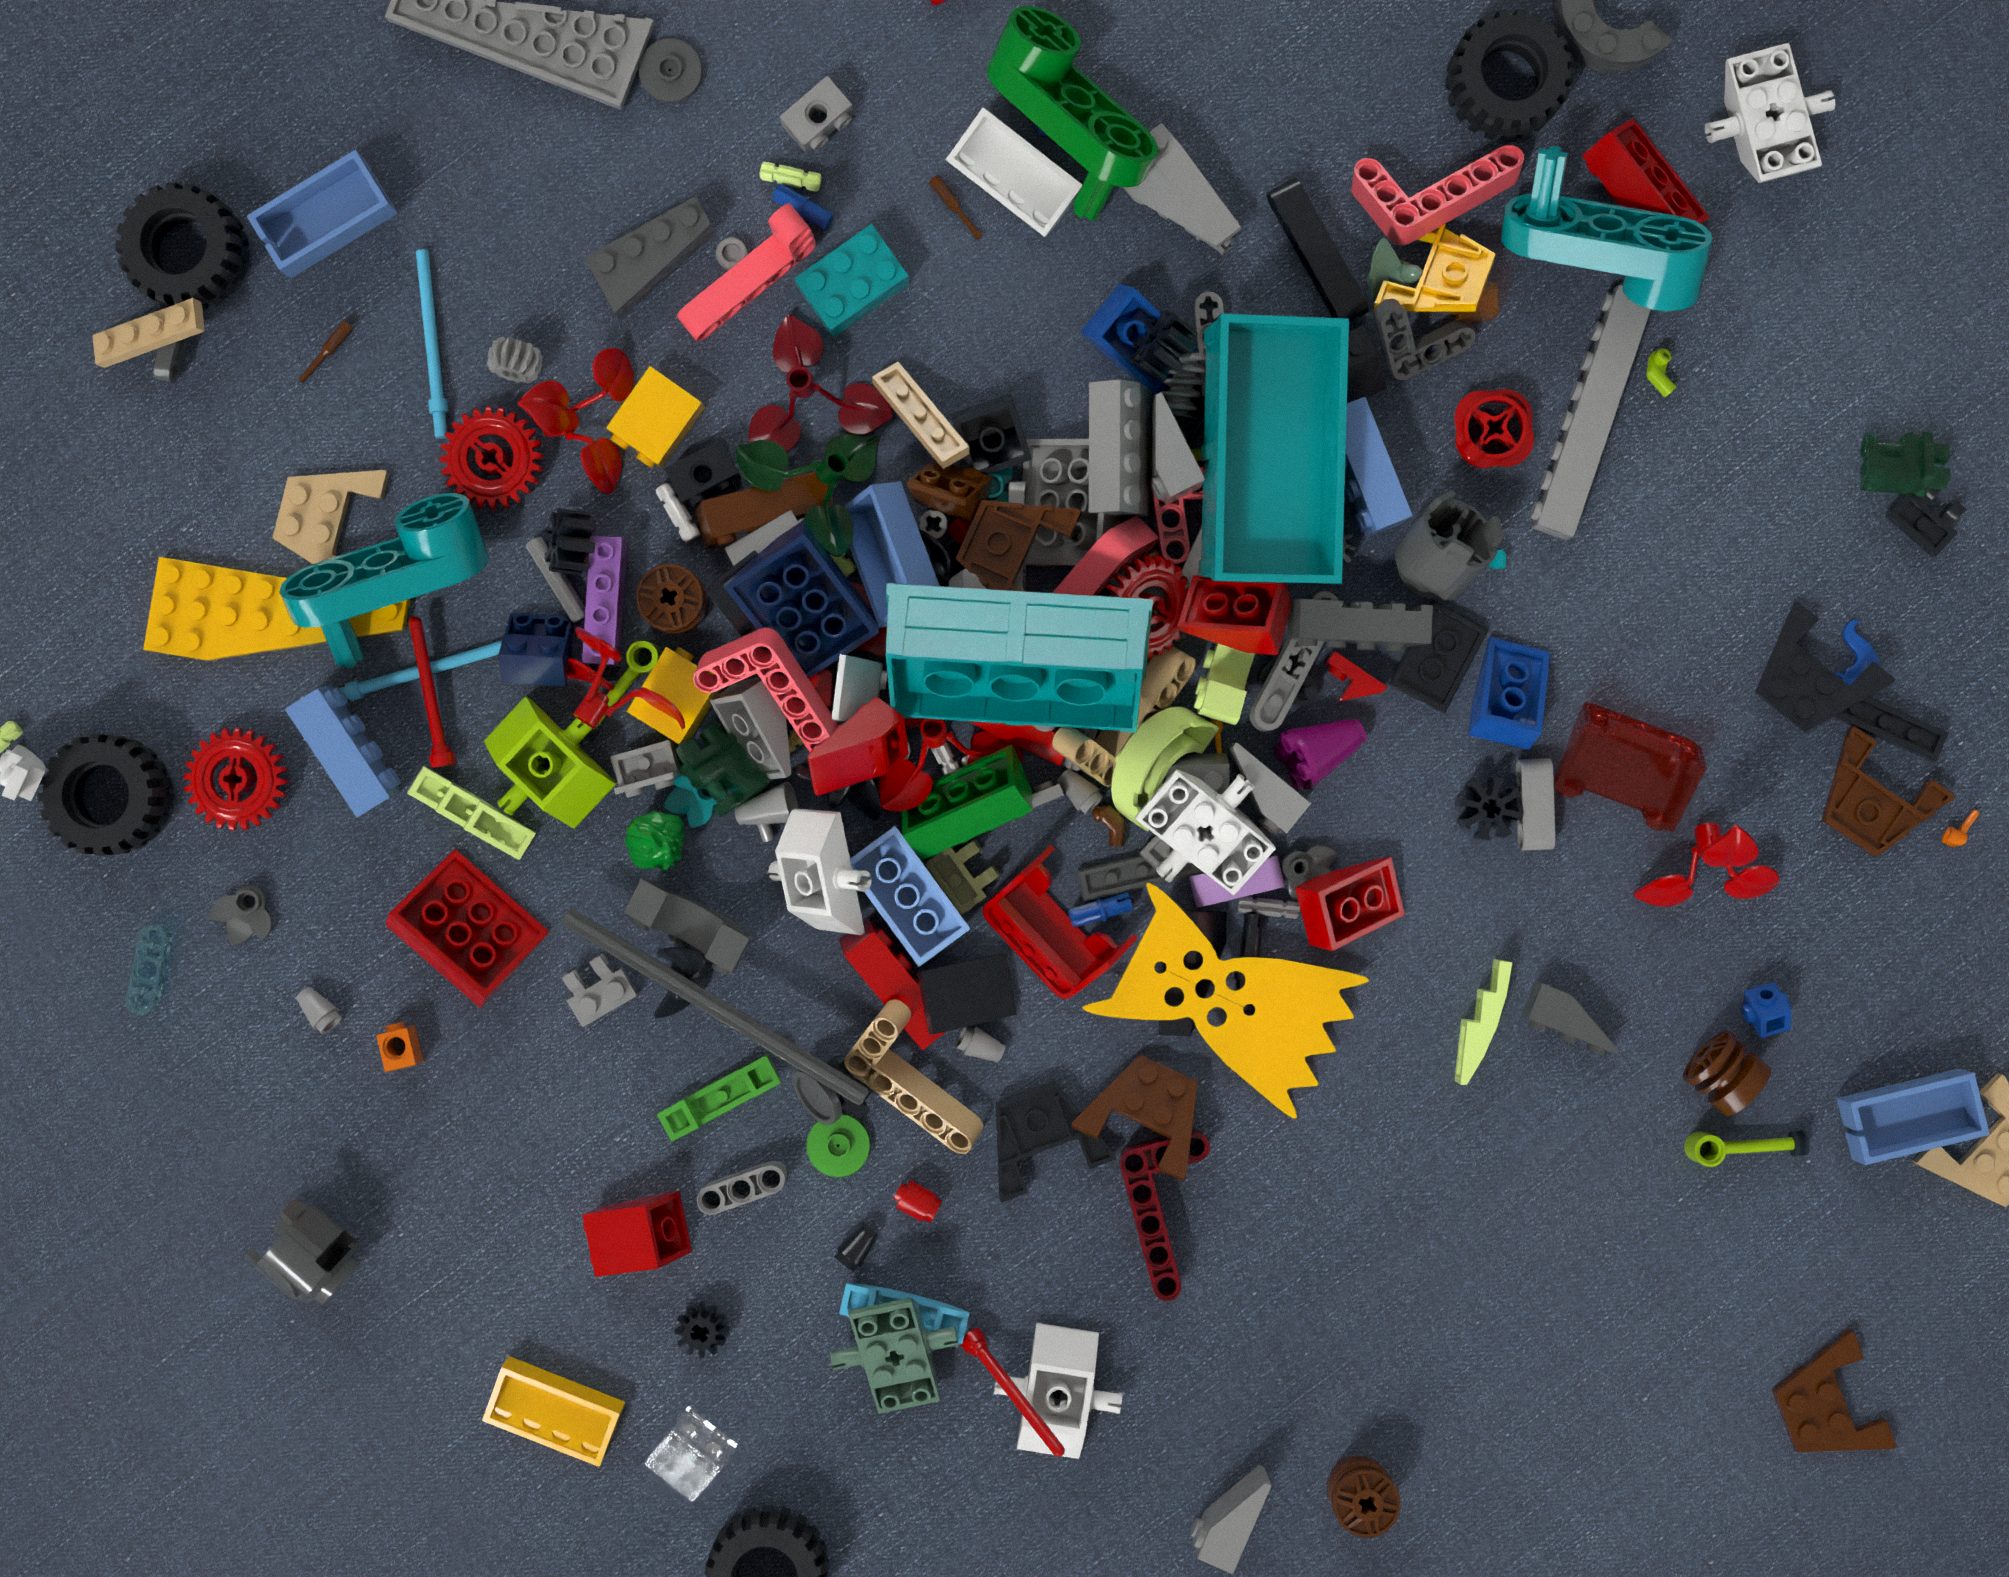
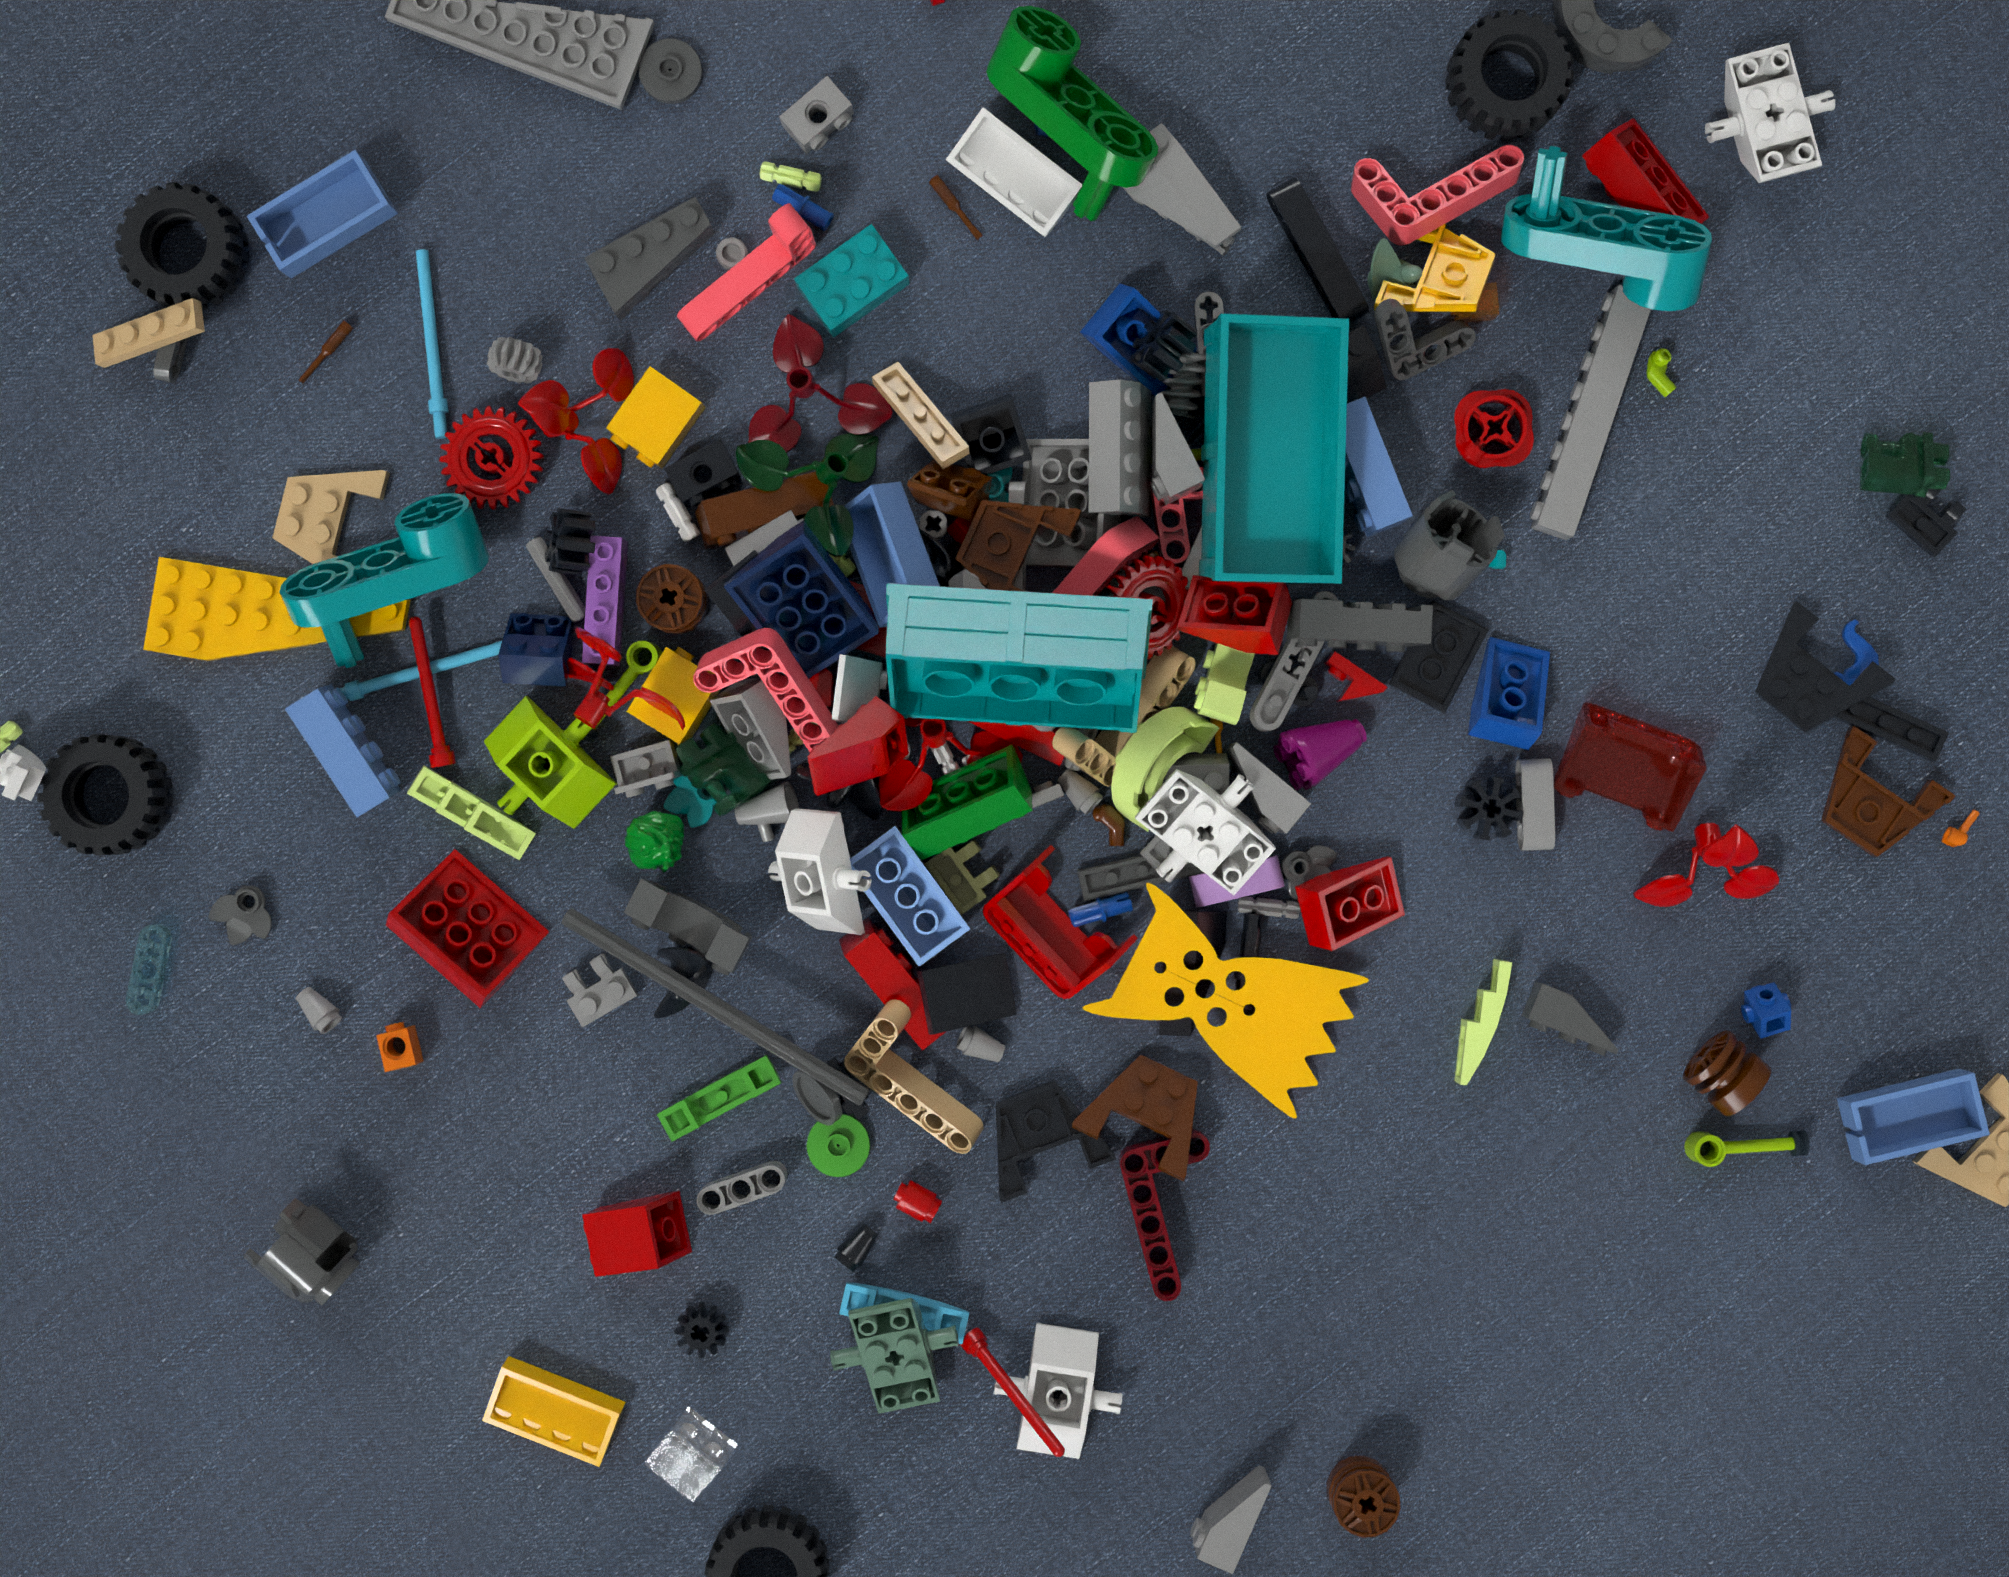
red gear [183,727,289,831] -> none
reddish brown wing [1772,1329,1897,1452] -> none

